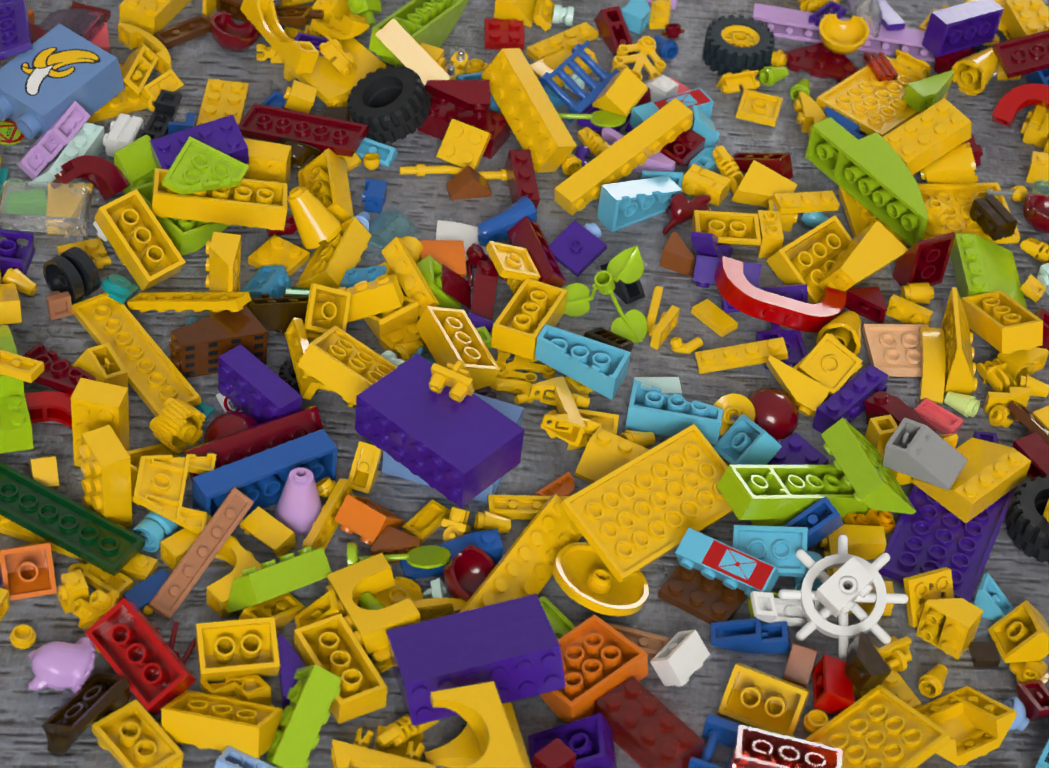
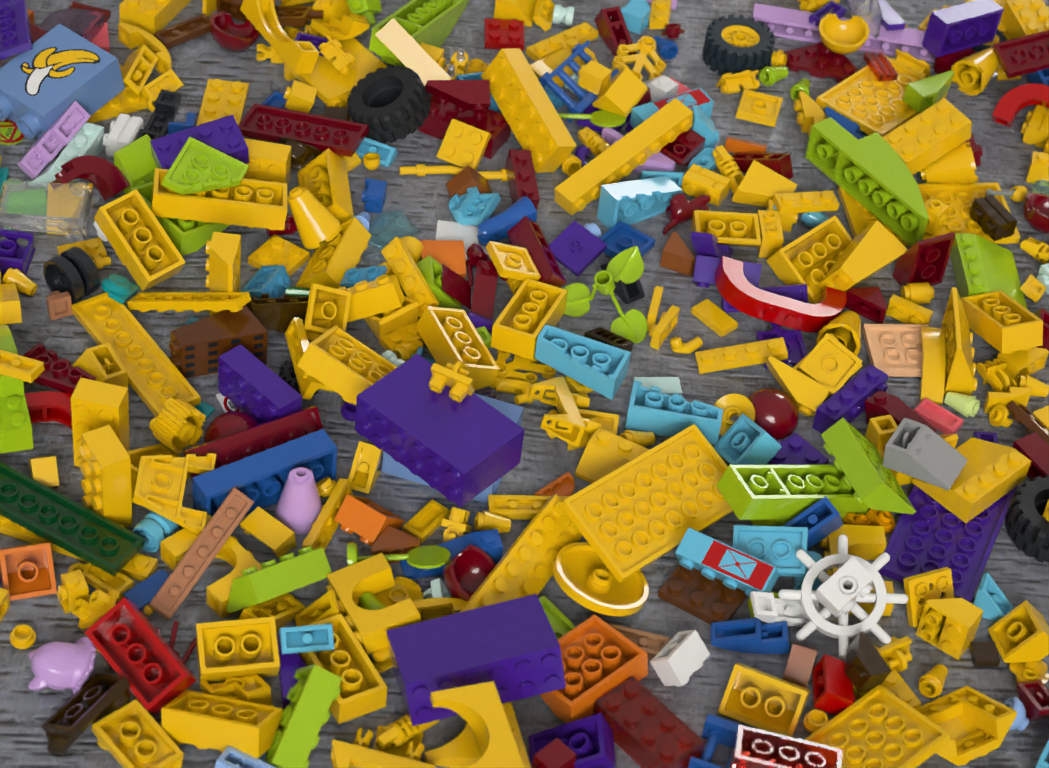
none -> medium azure slope [279,624,334,654]
none -> dark purple plate [341,402,356,421]
none -> medium azure slope [448,187,501,226]
none -> yellow brick [578,60,612,96]
none -> blue plate [599,220,655,258]
none -> orange slope [725,136,768,153]

